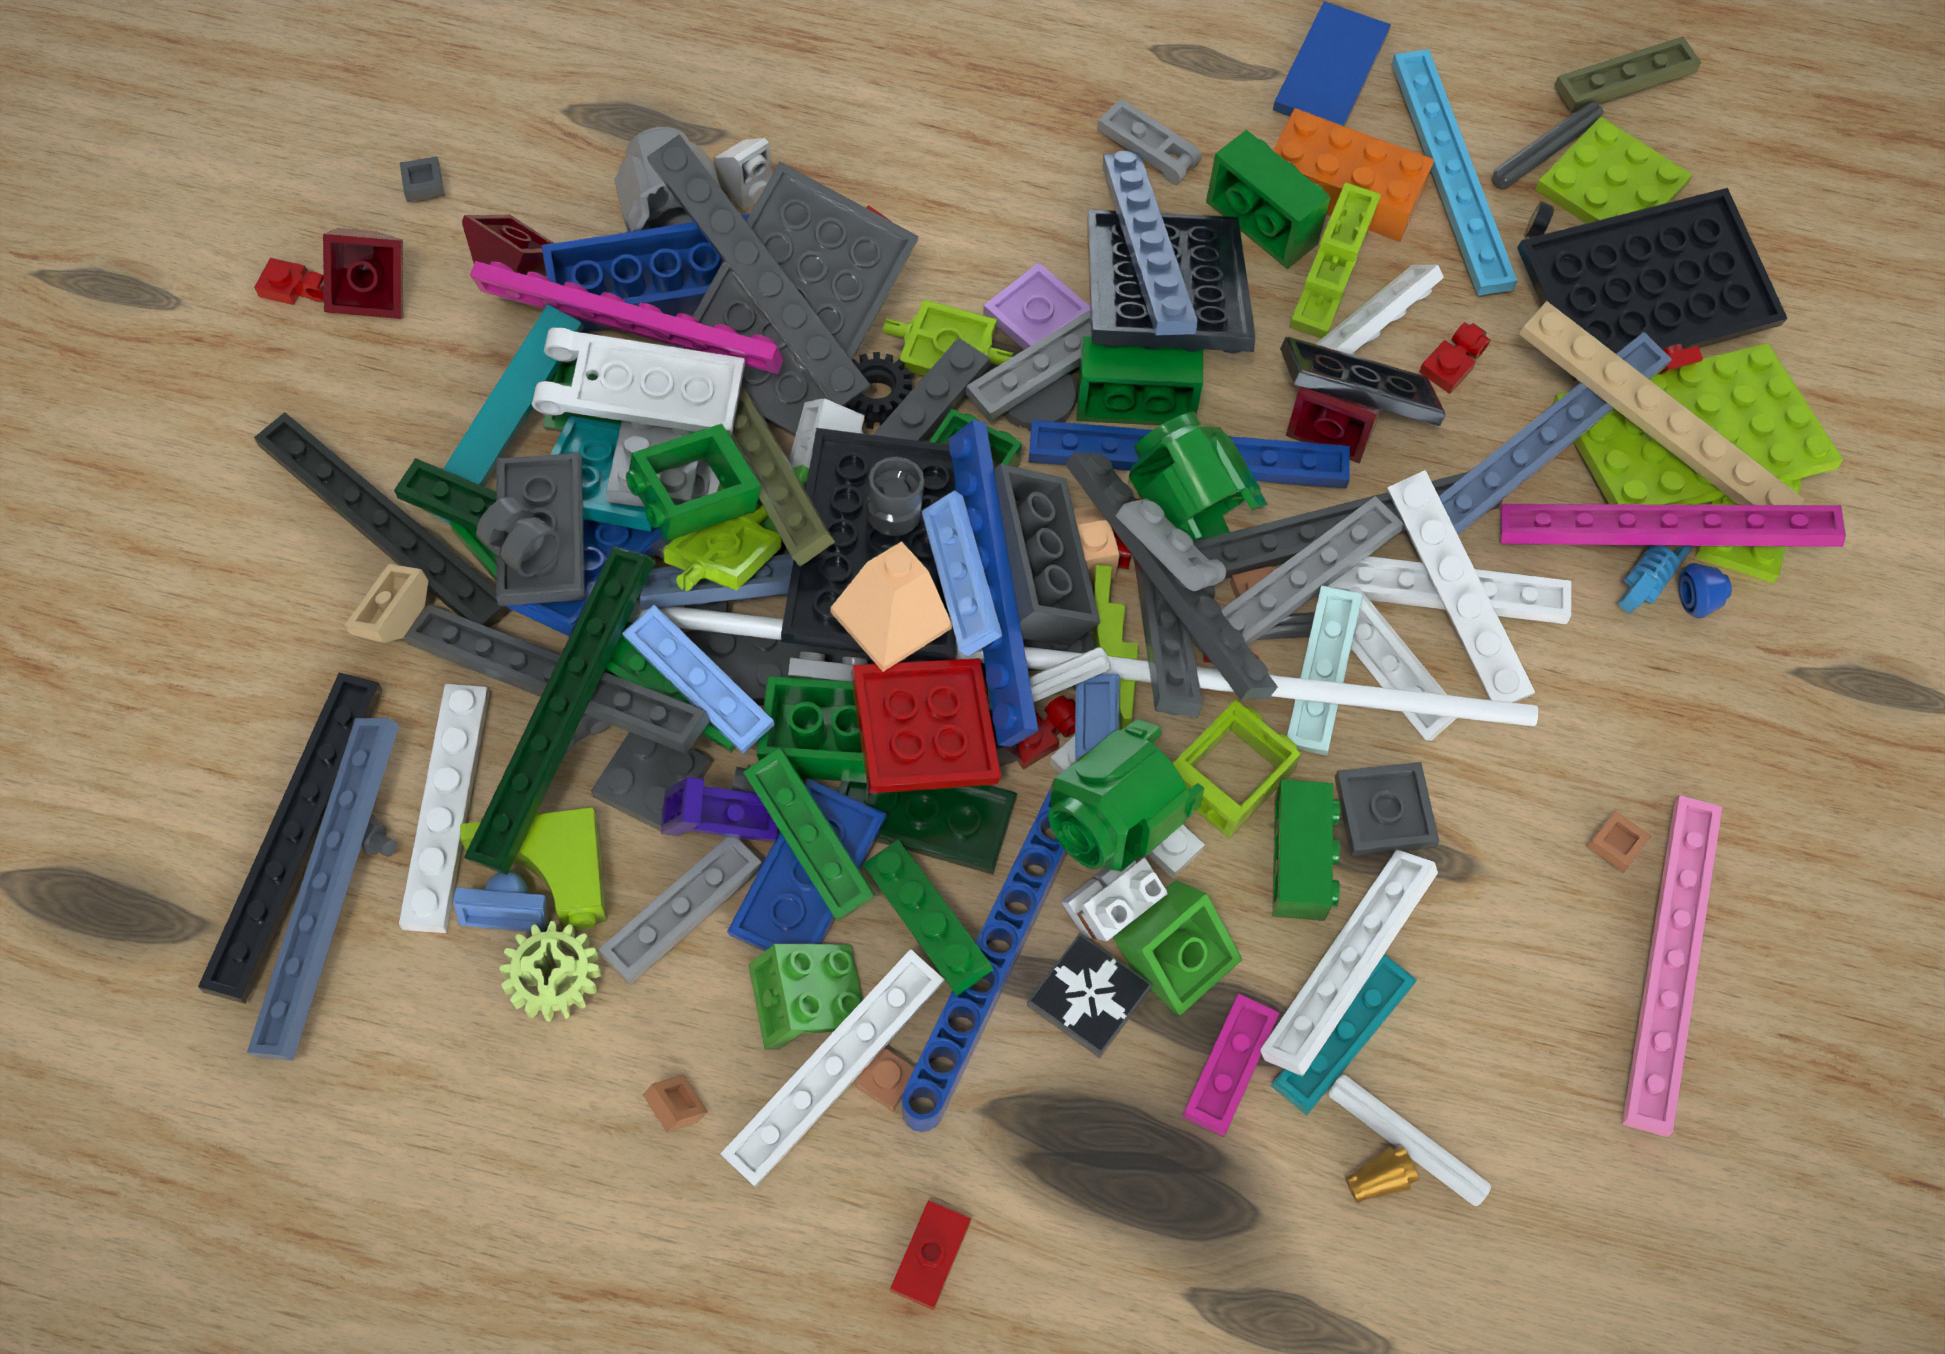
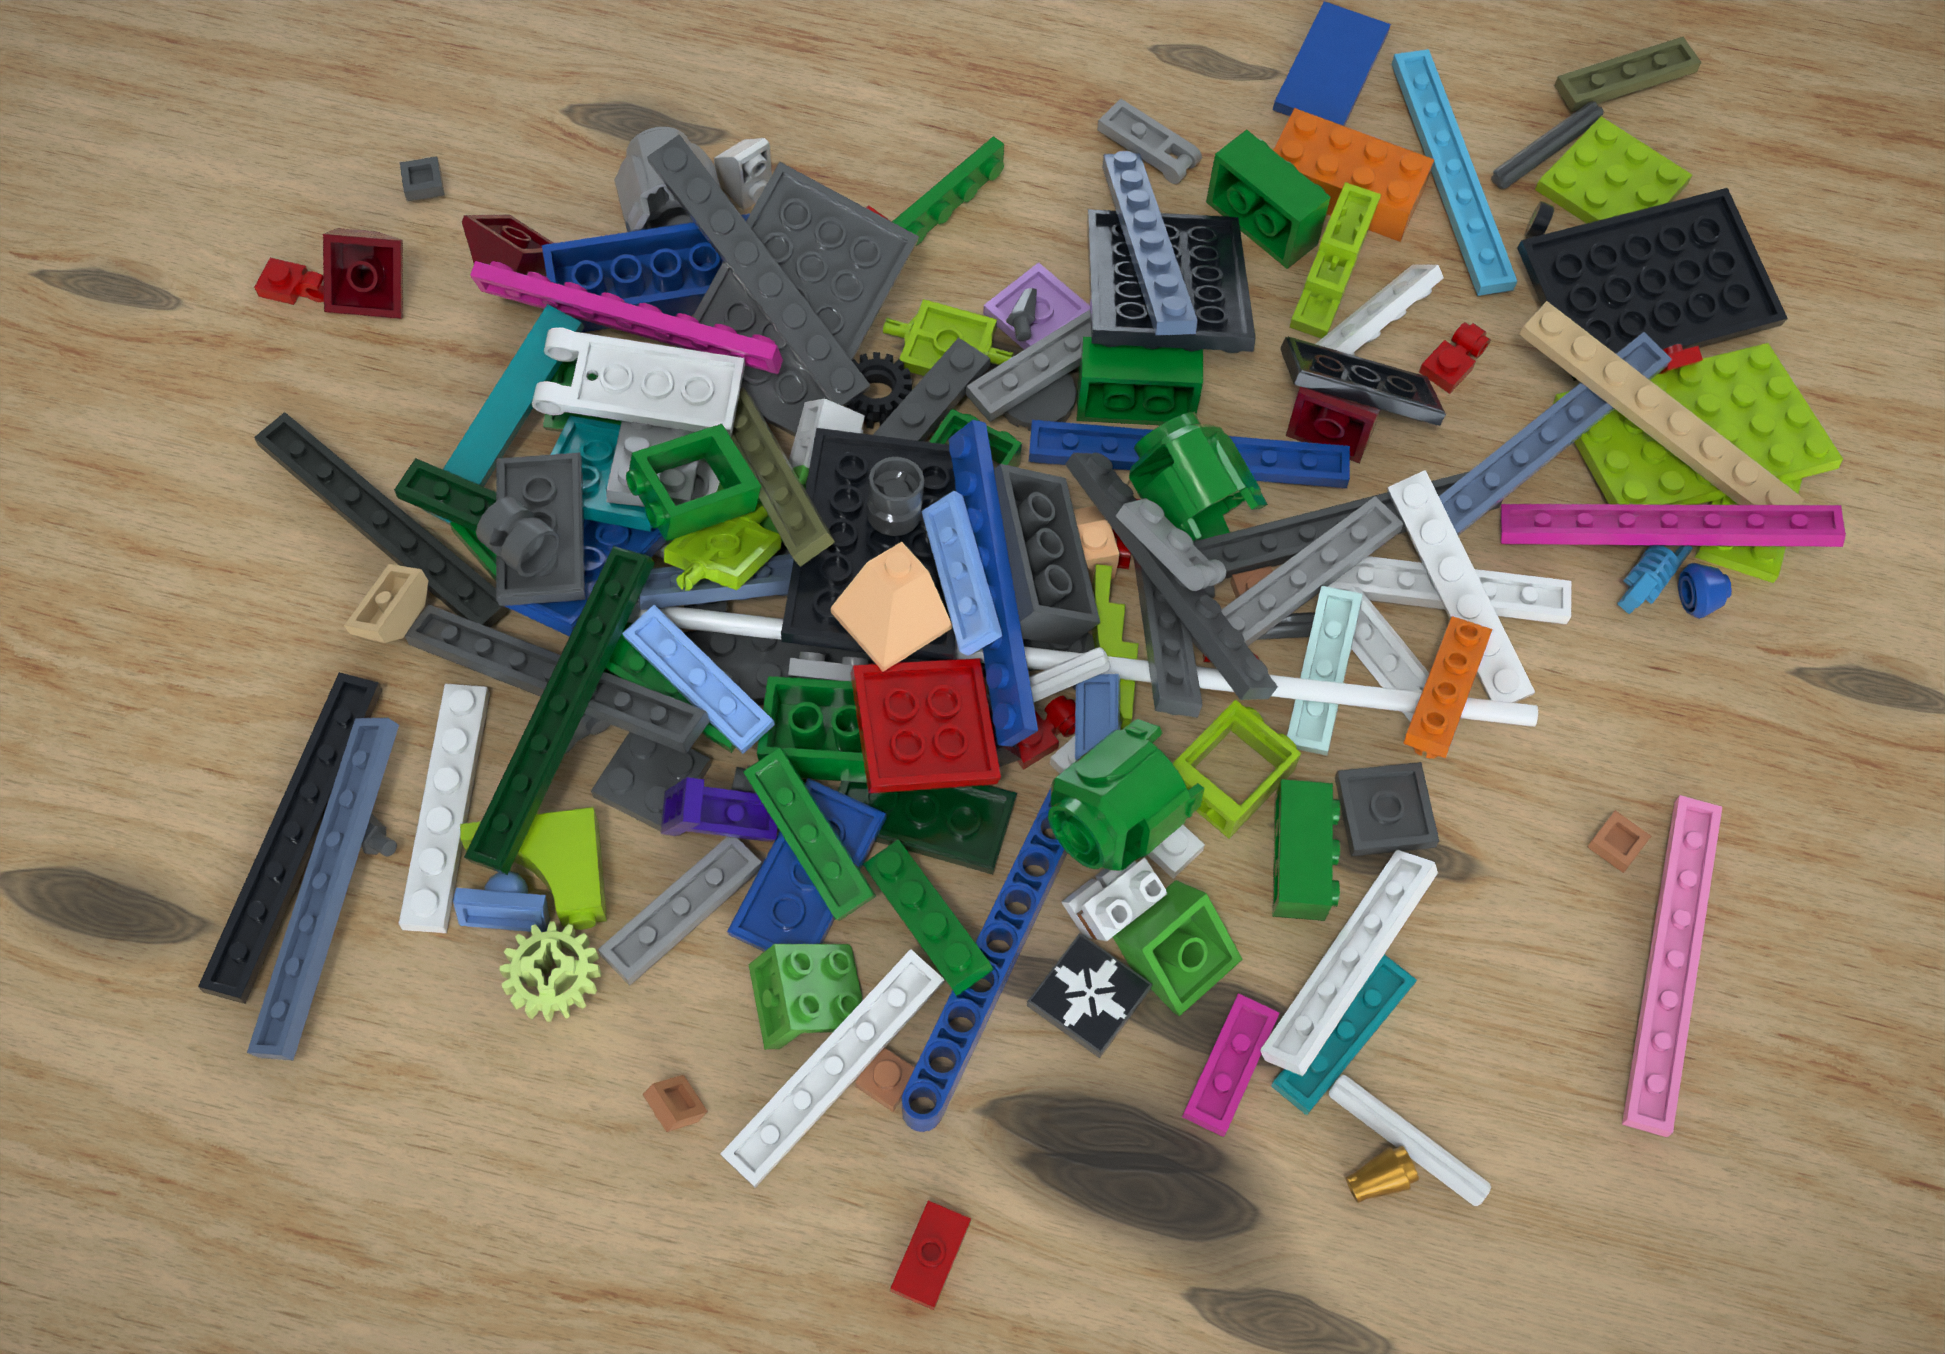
none -> green plate [892,136,1004,246]
none -> dark grey bar [1006,288,1037,341]
none -> orange plate [1403,616,1493,759]

